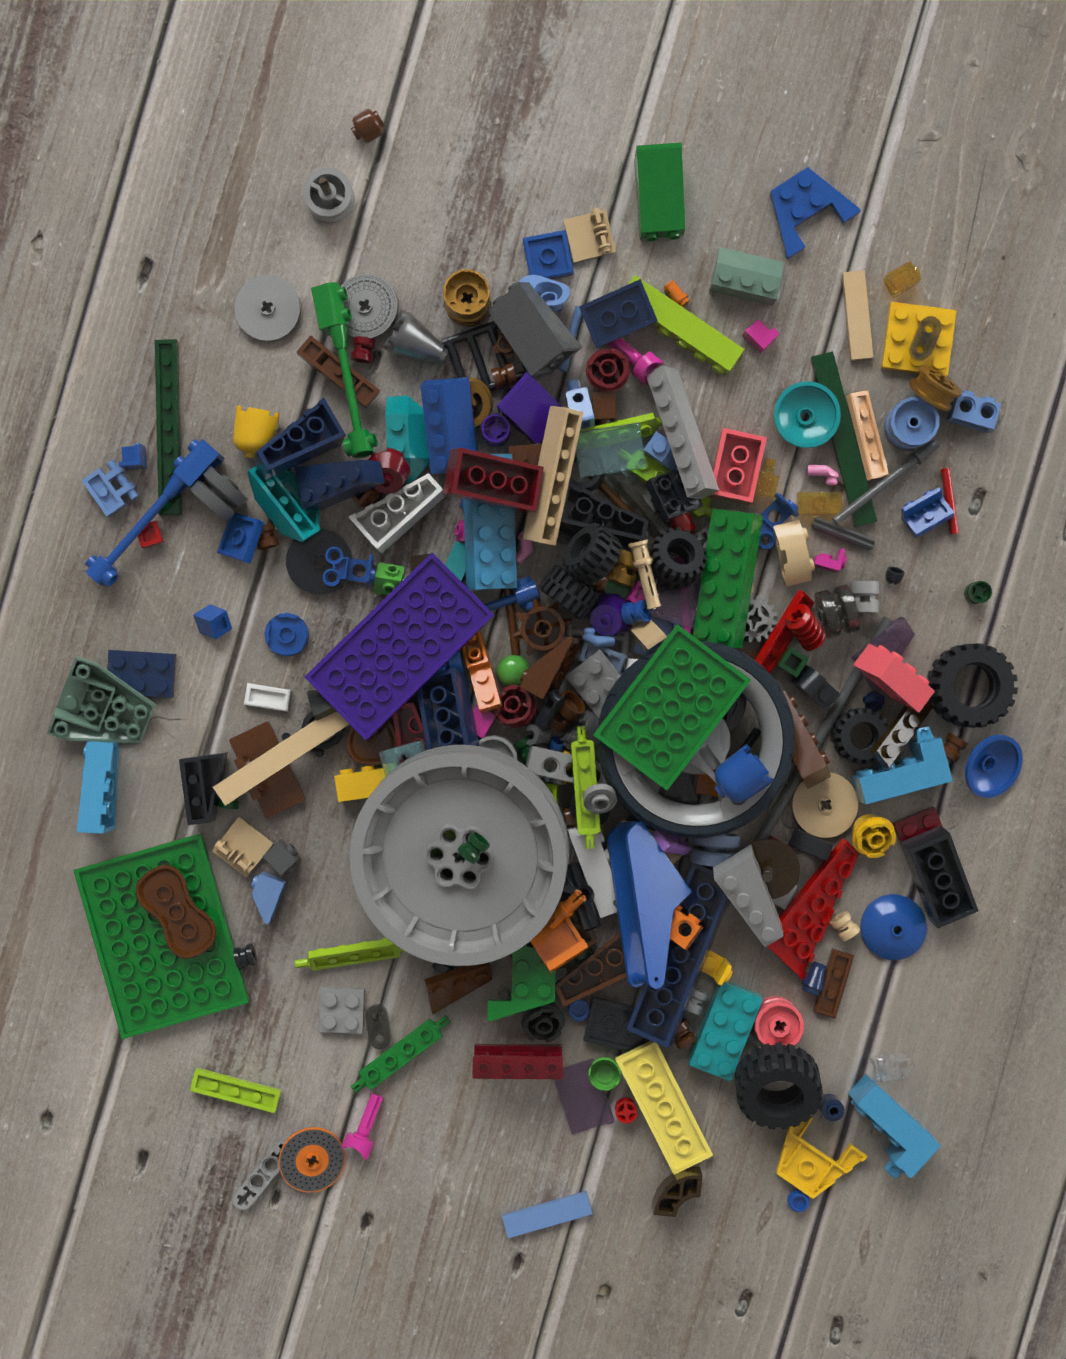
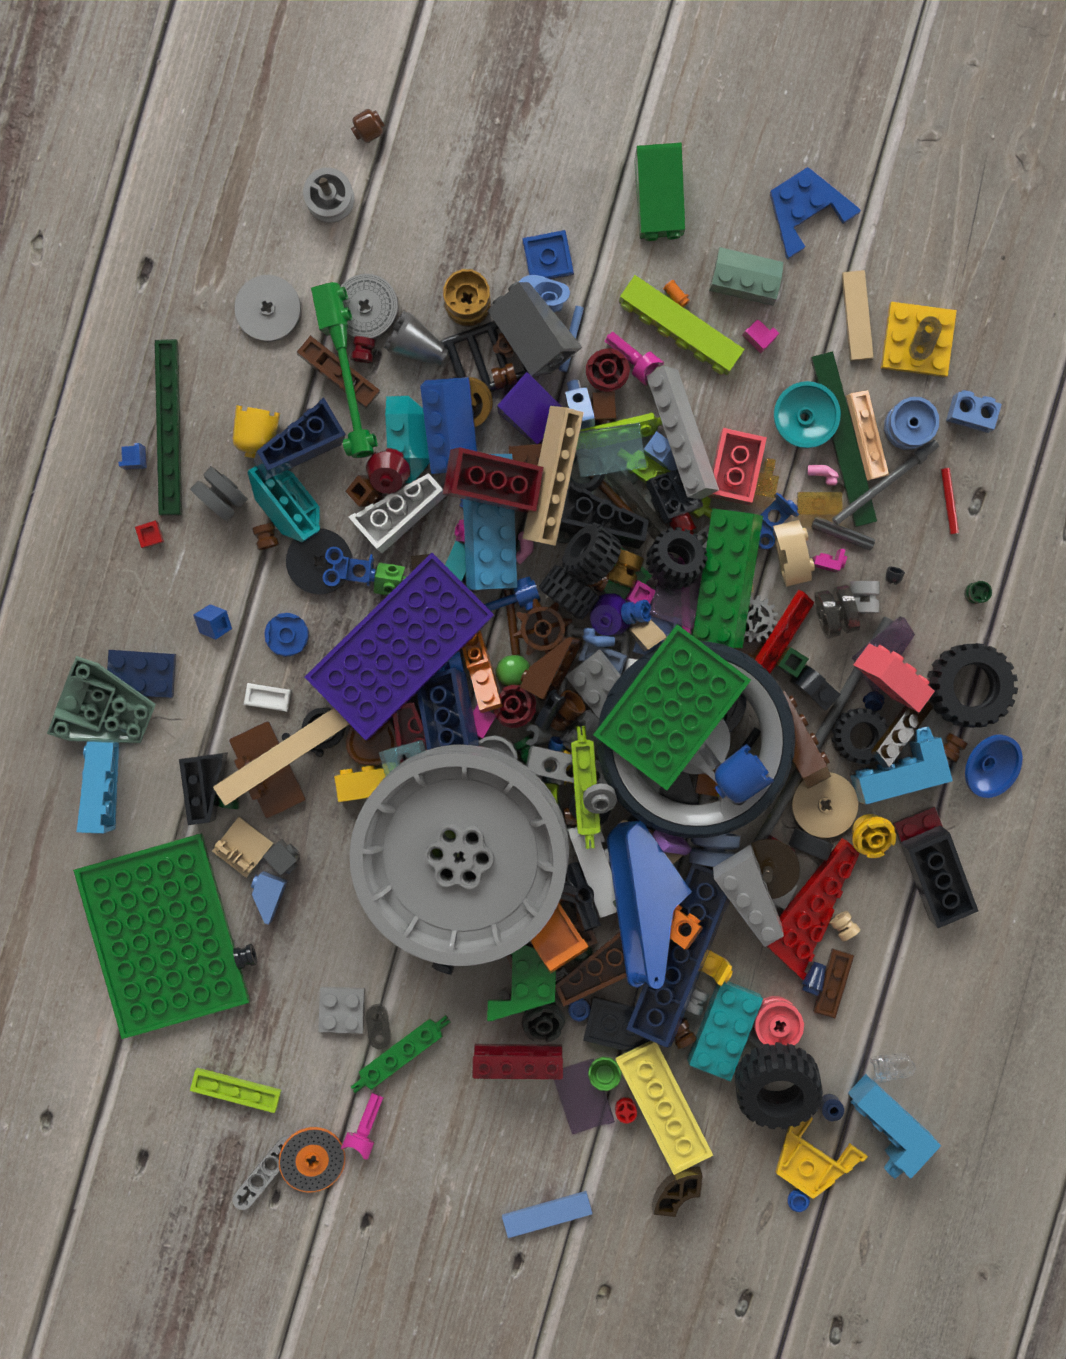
medium blue plate [81,460,139,517] -> none
blue bar [85,439,225,587] -> none
reddish brown plate [136,865,217,959] -> none
blue tile [217,513,264,564] -> none
dark blue wedge [294,460,385,510] -> none
lime plate [295,938,406,971] -> none
pearl dark grey slope [307,690,337,720] -> none
reddish brown wing [424,962,492,1014] -> none
dark green wheel [457,831,490,864] -> none
dark purple wheel [481,414,511,447] -> none
orange pin [547,889,586,929] -> none
tan hinge [563,208,616,263] -> none
dark blue plate [579,279,658,348] -> none
tan pin [628,539,661,609] -> none
red piece [785,604,826,651] -> none
blue dish [860,894,927,960] -> none
clear yellow brick [883,261,921,298] -> none
blue bracket [901,487,954,538] -> none
pearl gold wheel [909,365,962,411] -> none

